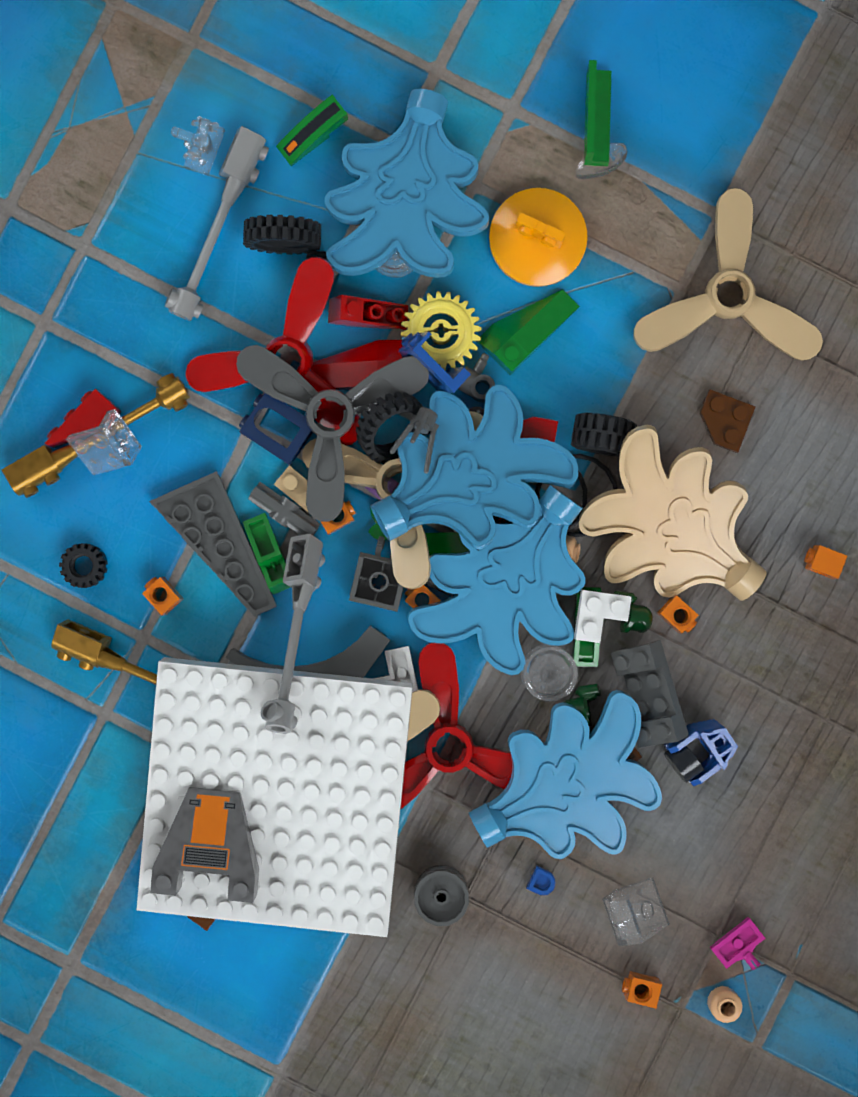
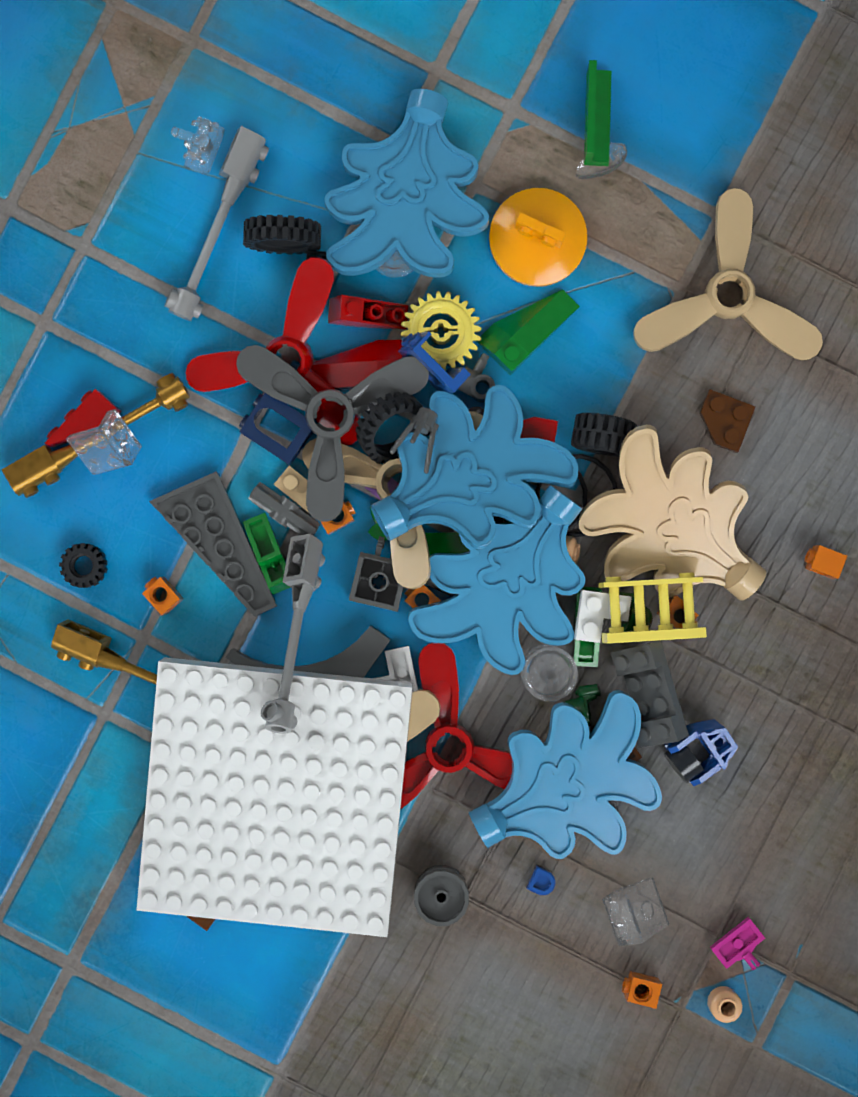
flat silver wedge [150,787,259,903] -> none
green slope [276,94,348,166] -> none
none -> light yellow fence [598,572,707,643]

